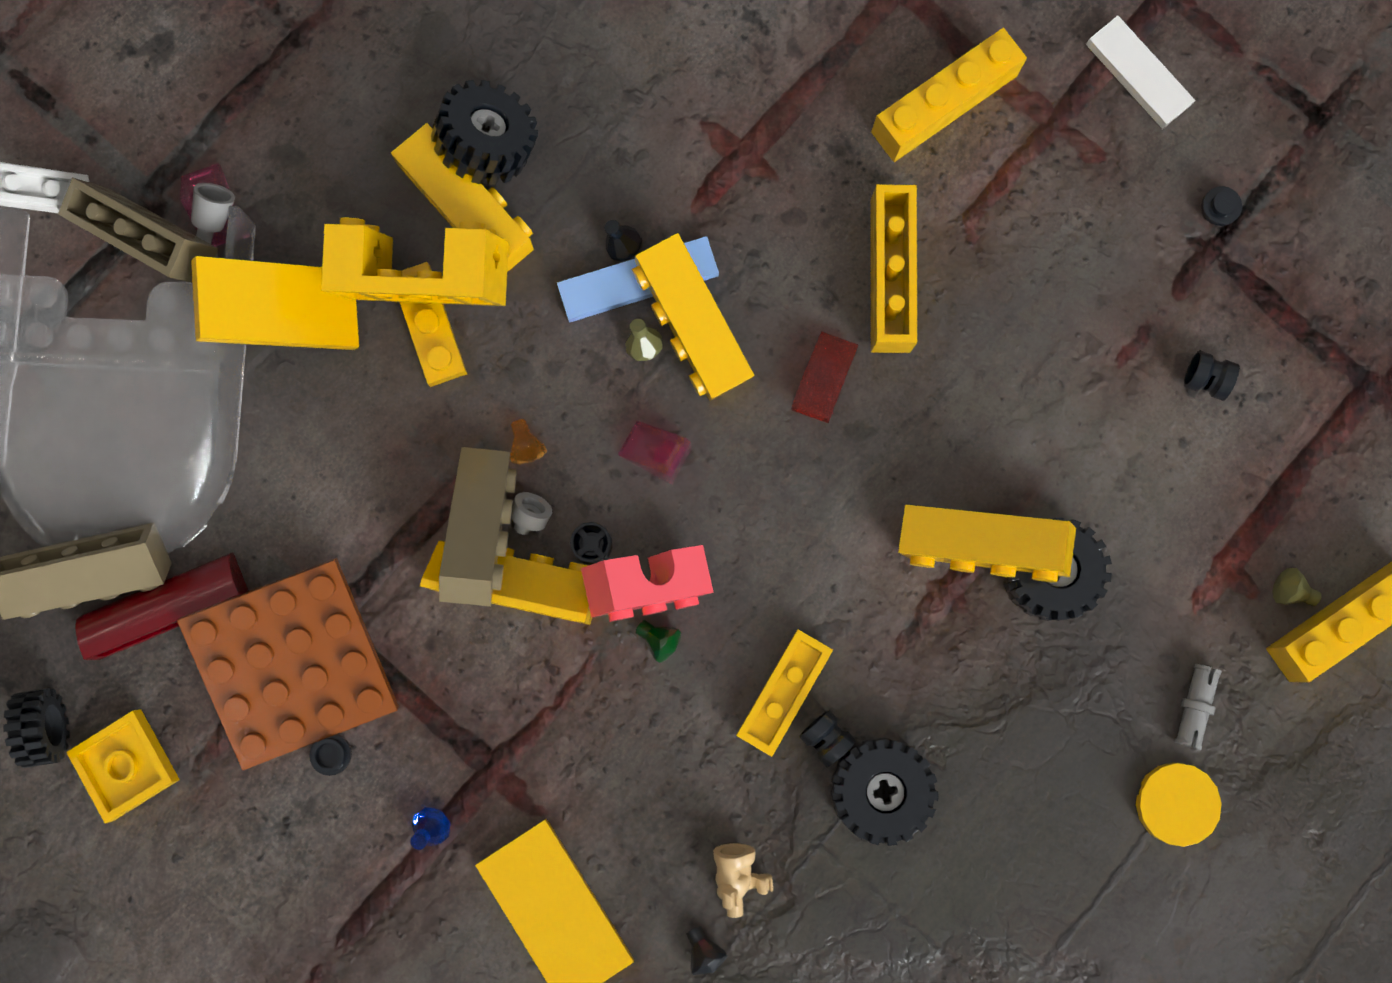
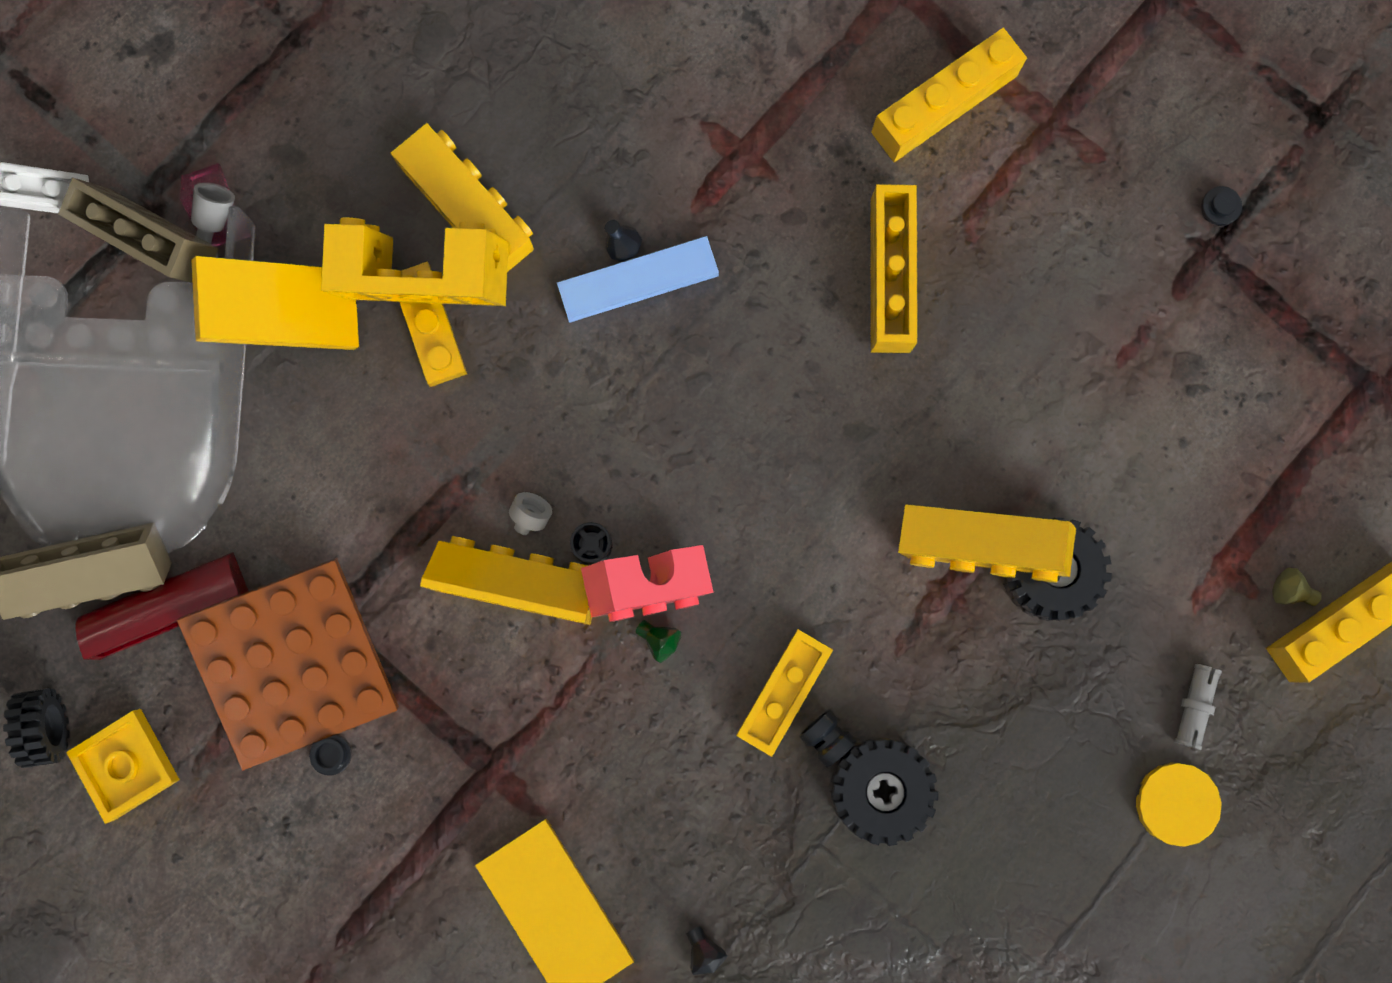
clear blue rock [410,807,450,850] -> none
black bush [431,80,538,185] -> none
dark tan brick [439,447,517,607] -> none
clear orange rock [510,419,547,465] -> none
clear pink slope [618,421,691,485] -> none
olive rock [625,319,662,361] -> none
yellow brick [632,233,755,401] -> none
tan piece [713,843,773,918] -> none
clear red slope [791,332,859,423] -> none
white tile [1086,16,1196,129] -> none
black wheel [1184,350,1240,401] -> none

